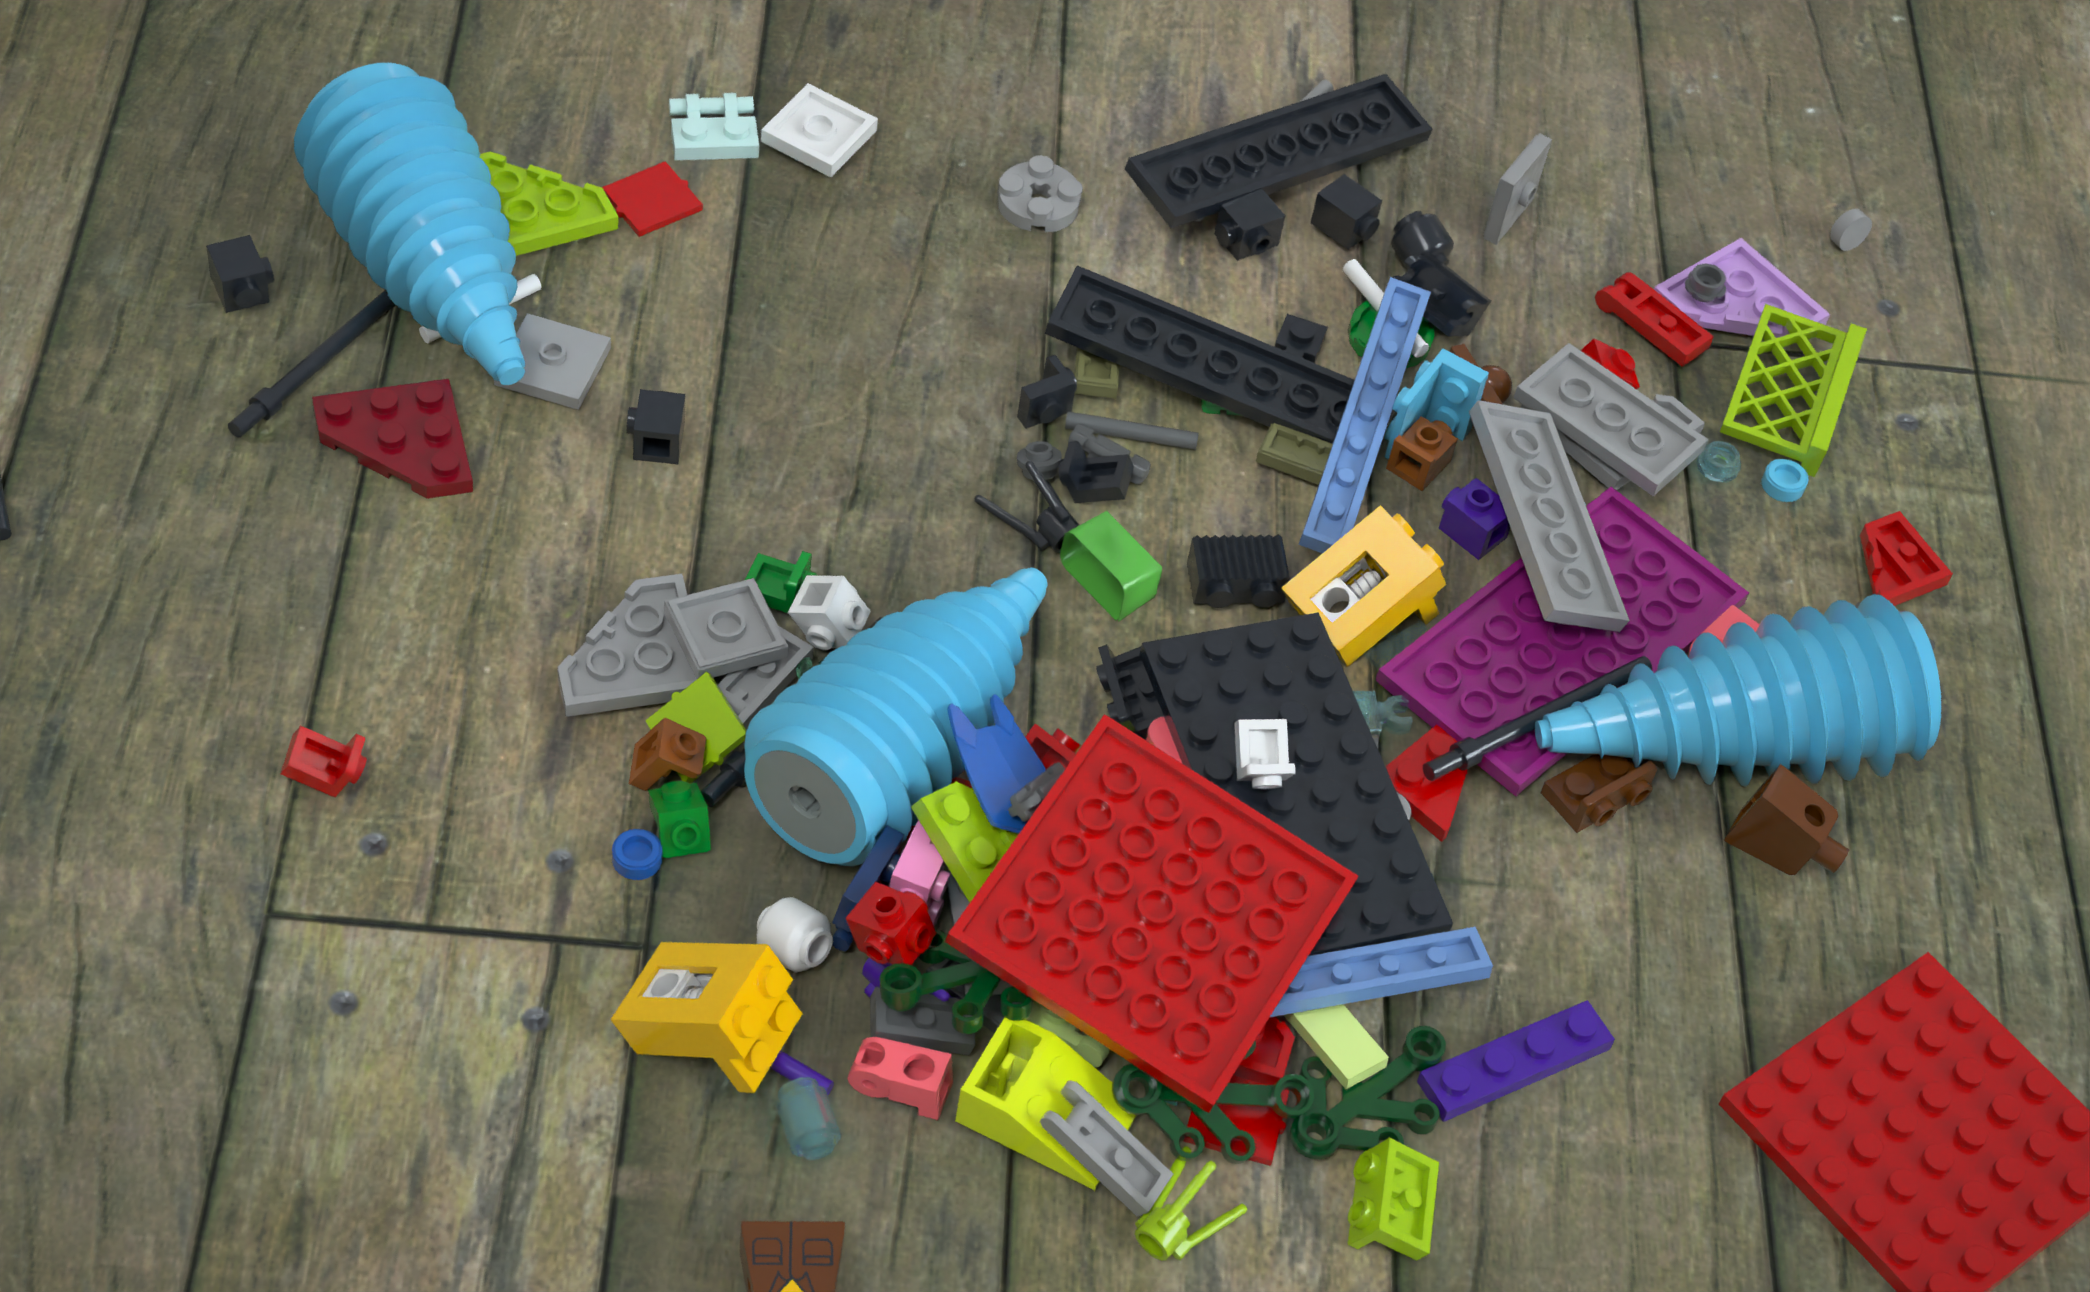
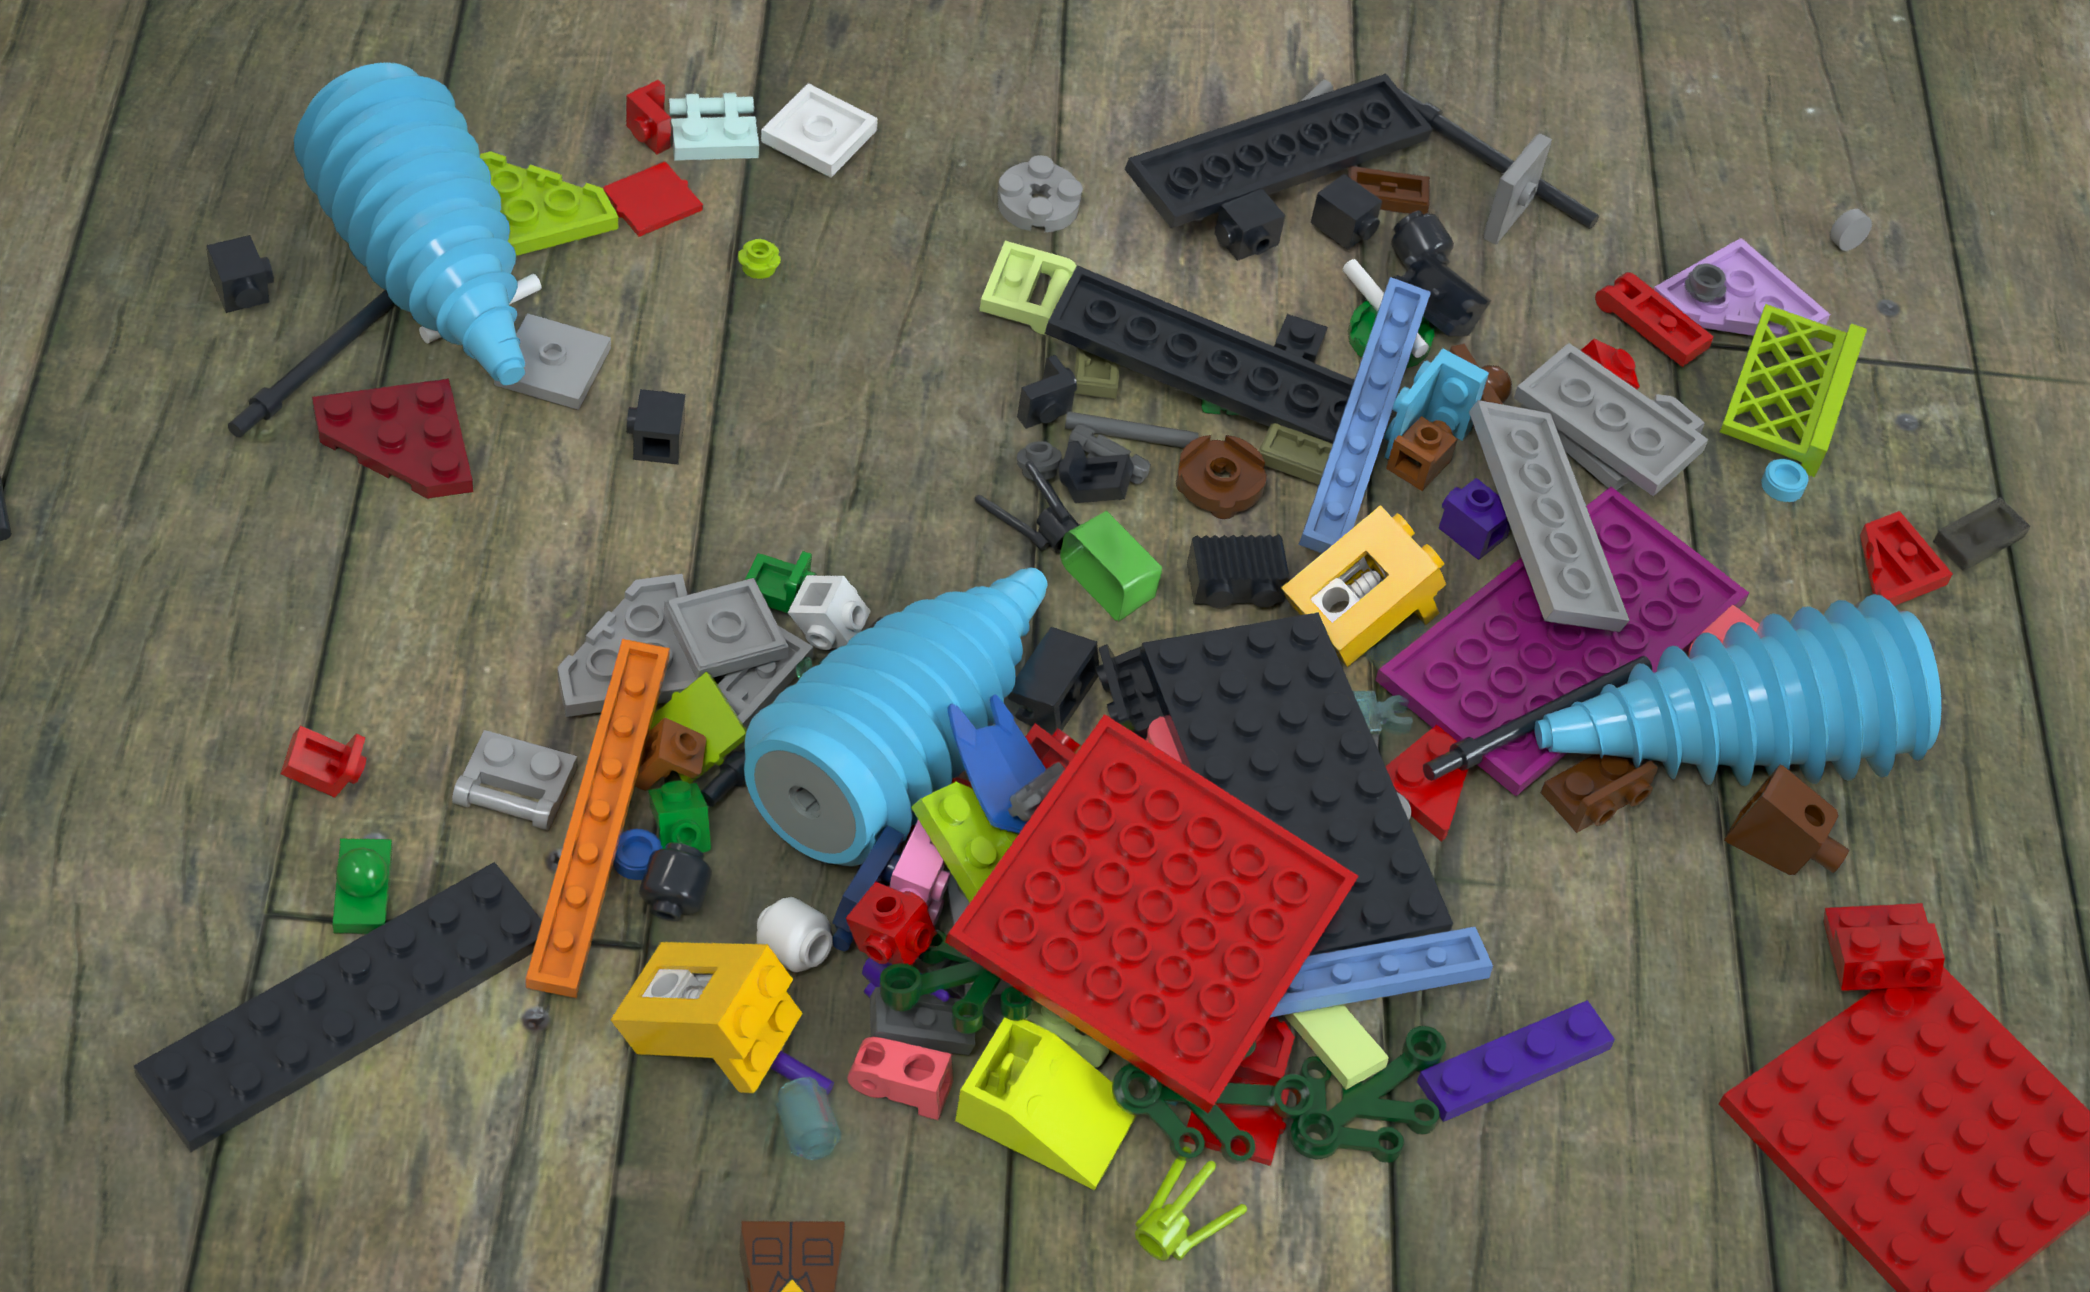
light grey hinge [1040,1080,1173,1217] -> none
white bracket [1235,719,1295,789] -> none
lime bracket [1348,1138,1439,1261] -> none
clear light blue plate [1696,441,1741,482] -> none
none -> black plate [134,862,542,1152]
none -> green tile [332,838,392,934]
none -> light grey plate [452,730,577,830]
none -> orange plate [526,639,670,998]
none -> red bracket [626,80,671,155]
none -> black head [639,843,712,922]
none -> lime plate [738,239,781,279]
none -> yellowish green plate [980,241,1076,335]
none -> black hinge [1008,627,1099,735]
none -> reddish brown plate [1175,435,1267,519]
none -> reddish brown tile [1347,166,1430,214]
none -> black bar [1400,89,1599,229]
none -> red plate [1823,903,1945,991]
none -> clear smoke plate [1933,497,2030,571]

